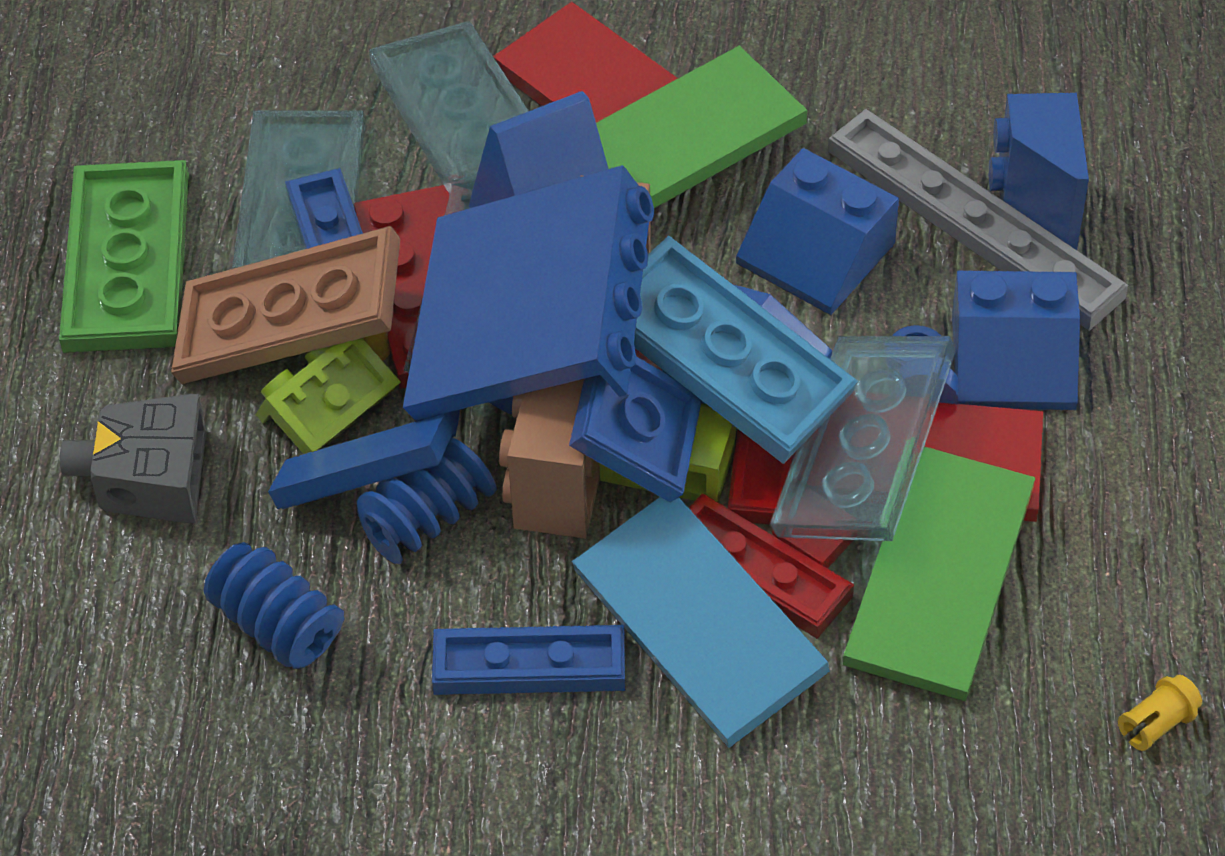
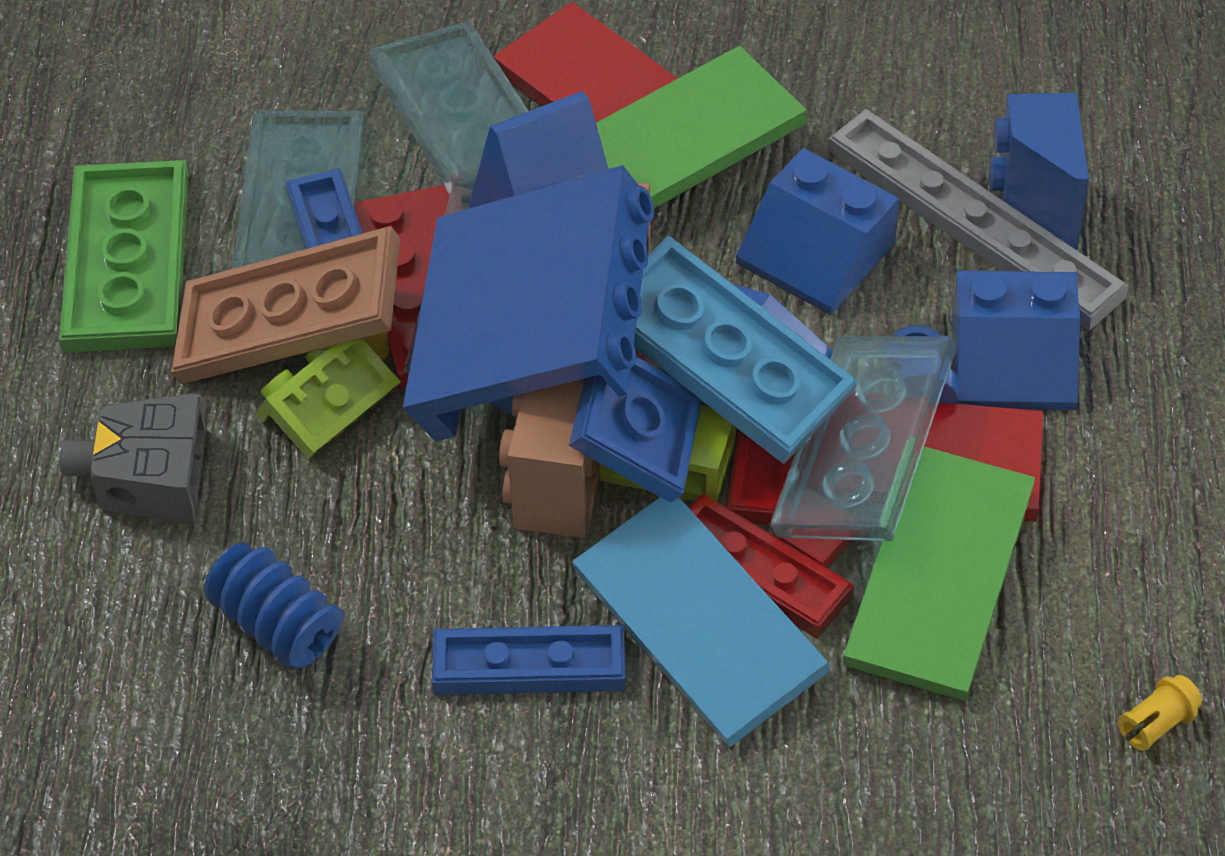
blue tile [268,413,454,509] -> none
blue piece [357,437,497,564] -> none

